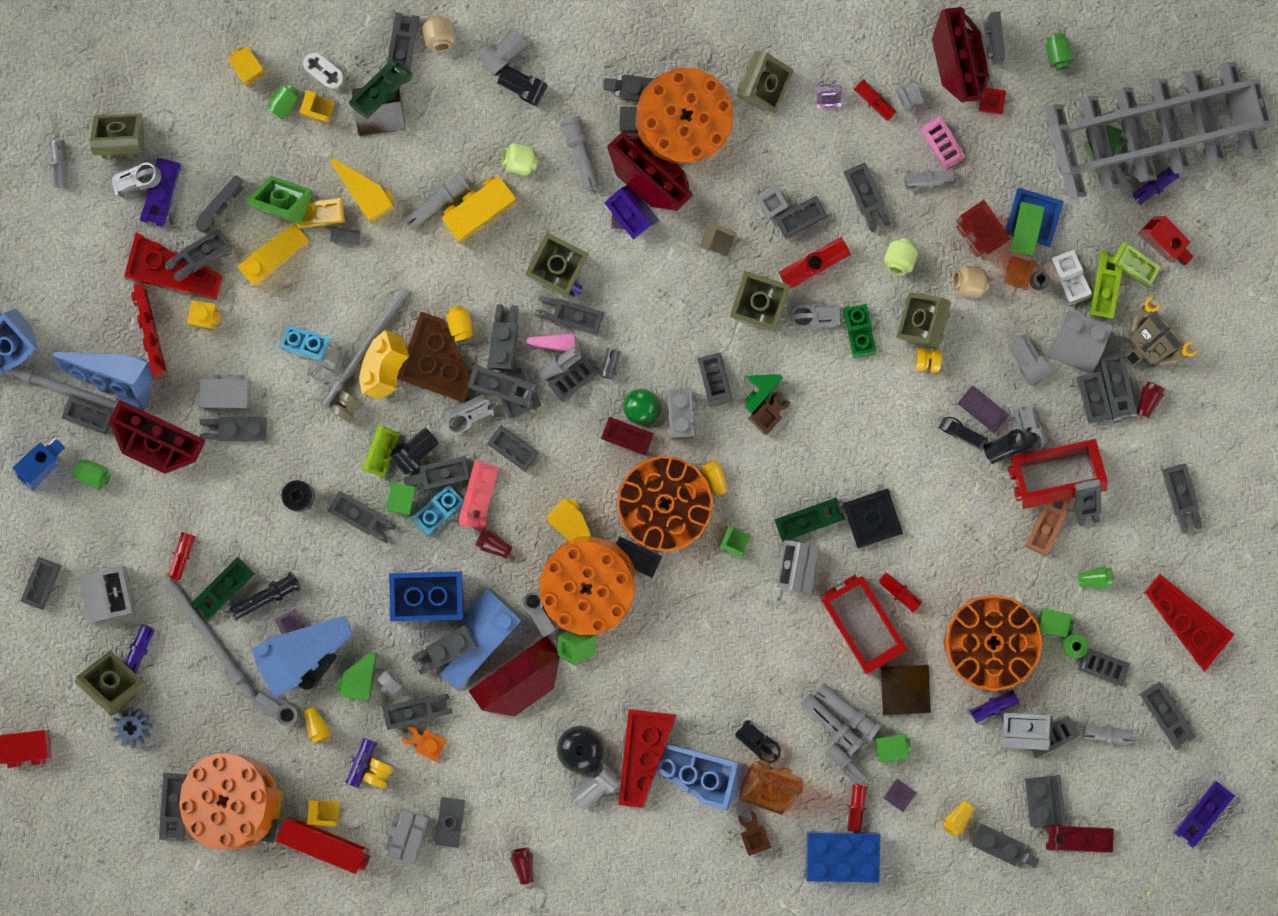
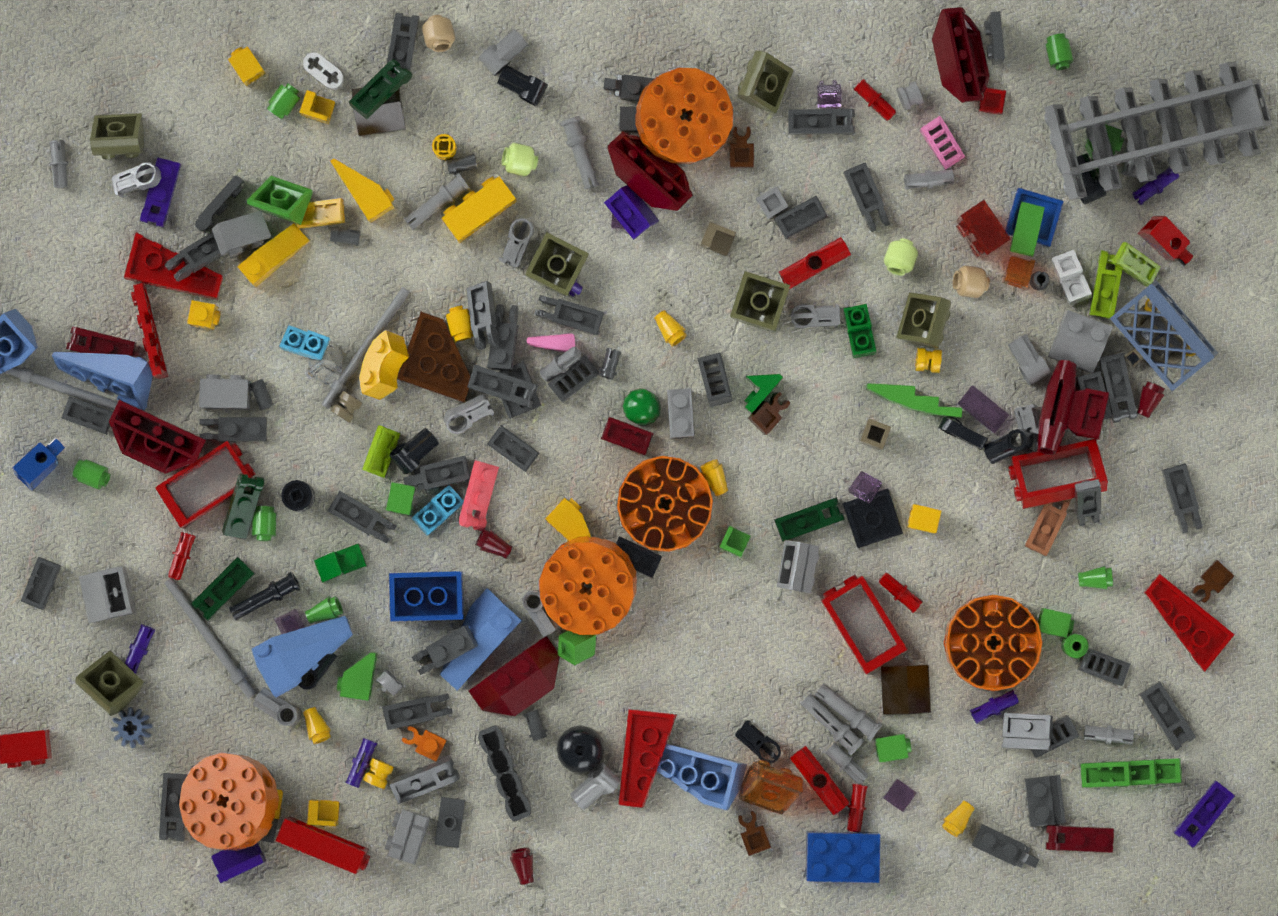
none -> dark red plate [66,326,136,357]
none -> clear window [155,441,256,528]
none -> dark purple panel [211,842,266,884]
none -> light grey brick [212,211,271,257]
none -> dark green plate [222,473,264,539]
none -> dark grey pin [249,379,274,411]
none -> bright green brick [252,506,277,541]
none -> bright green cone [305,596,343,624]
none -> green slope [314,543,367,583]
none -> dark grey plate [389,755,460,804]
none -> yellow wheel [432,134,457,161]
none -> dark grey pin [447,154,477,176]
none -> dark grey hinge [467,281,499,350]
none -> dark grey brick [479,725,531,822]
none -> light grey piece [499,218,534,267]
none -> dark grey pin [524,709,547,741]
none -> yellow cone [654,310,687,347]
none -> reddish brown plate [730,127,754,168]
none -> dark grey plate [788,109,855,135]
none -> red piece [790,745,850,816]
none -> clear purple tile [848,471,882,503]
none -> dark tan brick [859,419,891,451]
none -> bright green slope [866,383,962,419]
none -> yellow panel [907,504,942,533]
none -> dark red plate [1037,360,1109,455]
none -> black piece [1077,153,1107,205]
none -> bright green slope [1081,758,1182,788]
none -> sand blue fence [1110,280,1218,391]
none -> reddish brown plate [1191,560,1234,603]

